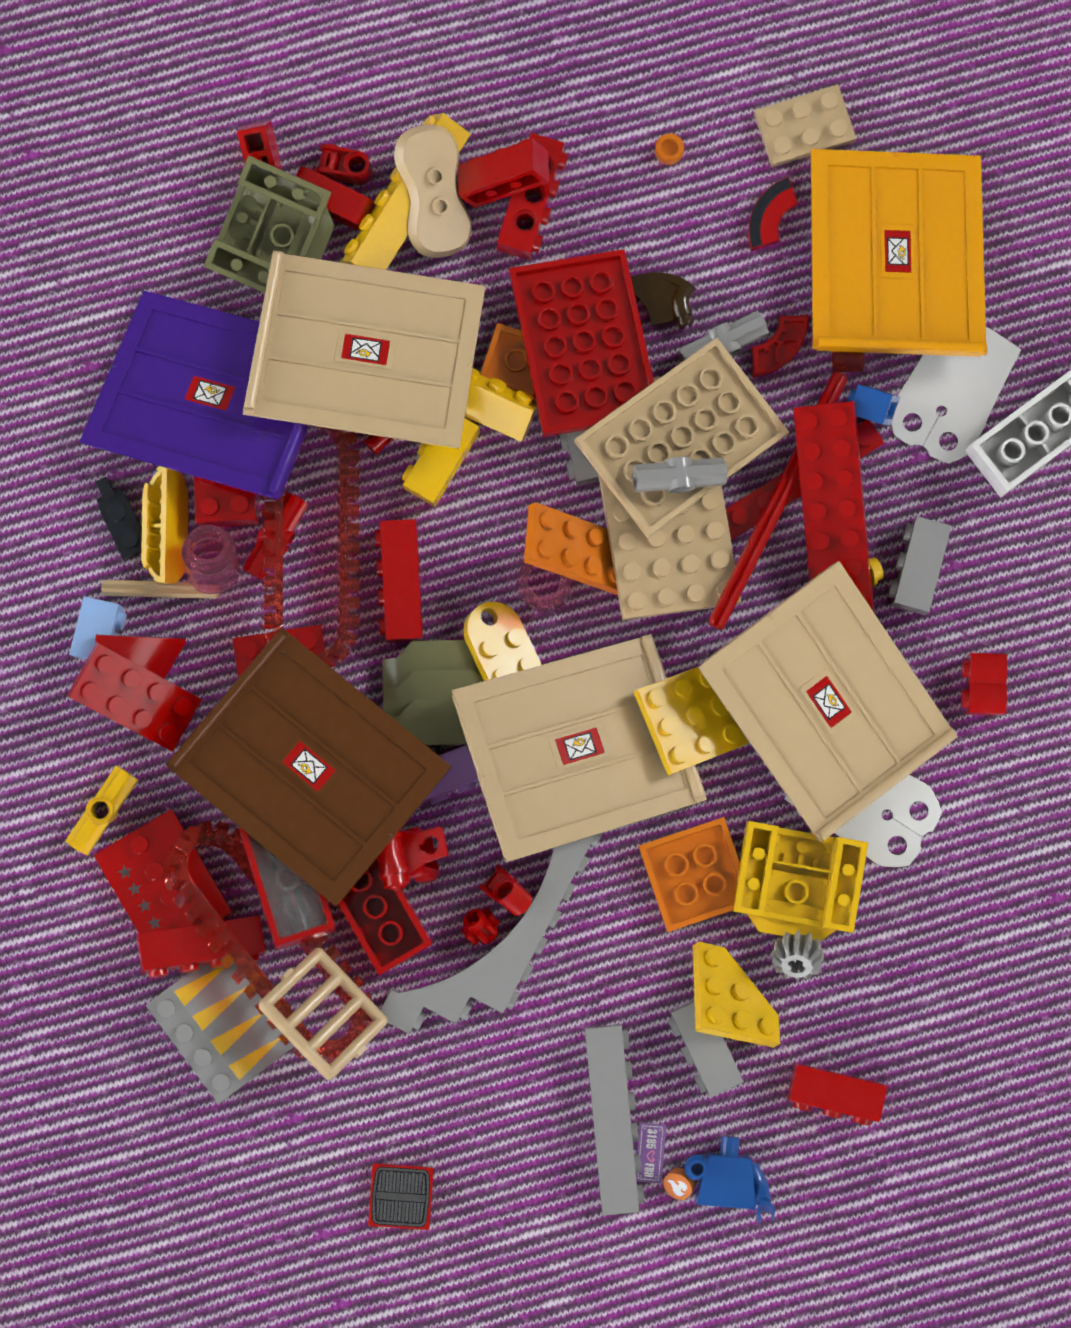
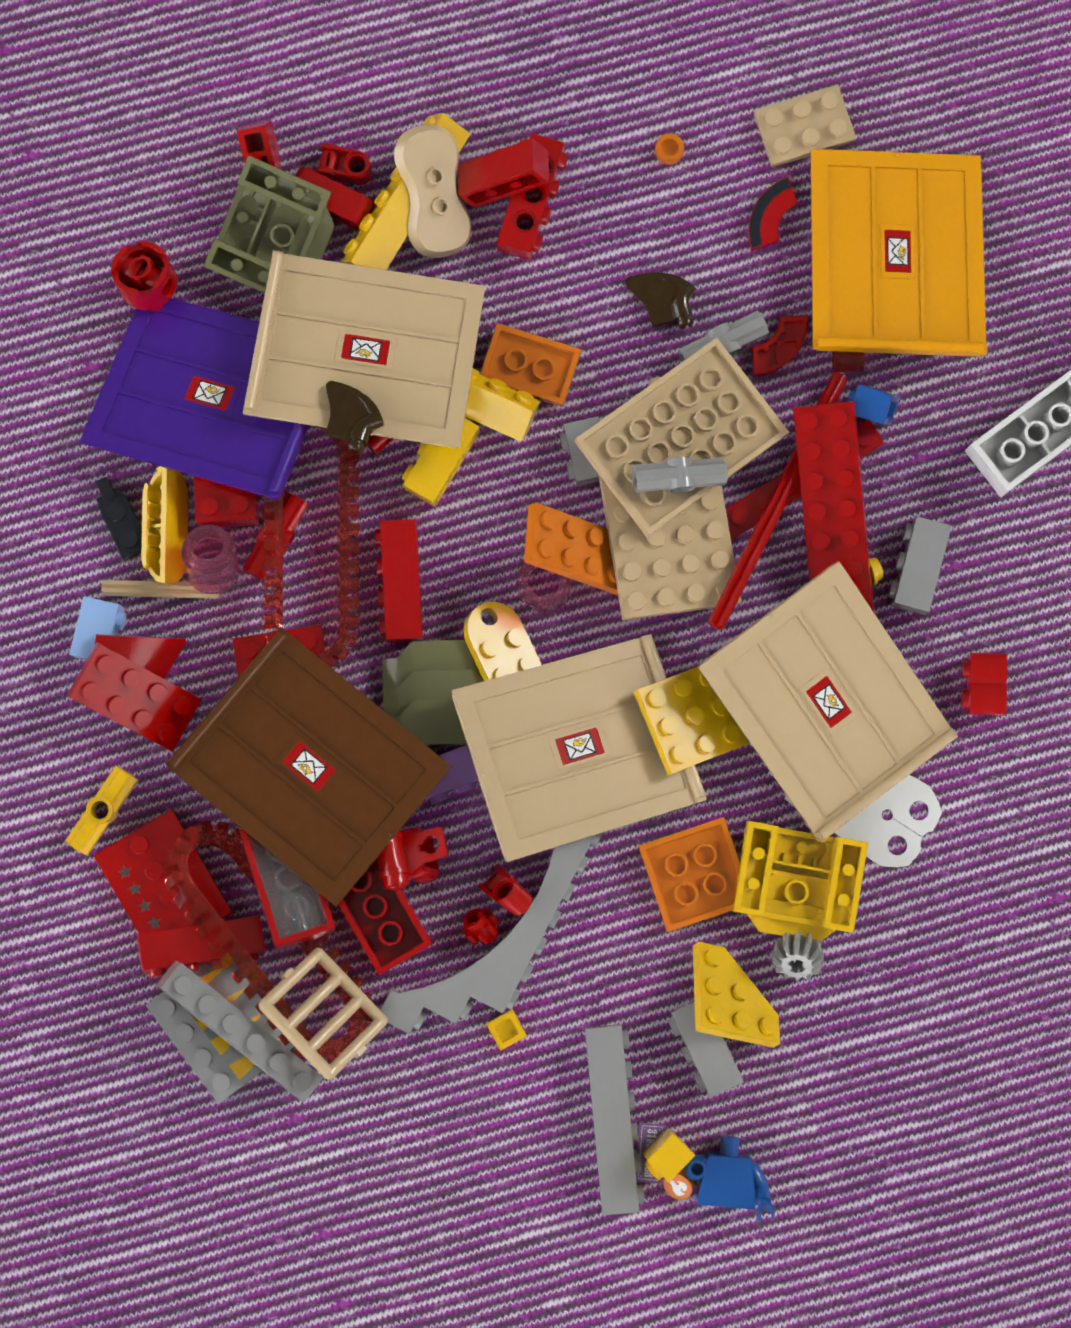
tile [368,1163,434,1230] -> none
red plate [509,249,654,437] -> none
red brick [786,1063,888,1126] -> none
white piece [891,327,1021,464] -> none
none -> red brick [111,241,178,312]
none -> light grey brick [156,961,323,1102]
none -> dark brown arm [325,381,384,454]
none -> yellow tile [486,1009,527,1051]
none -> yellow brick [643,1127,695,1183]

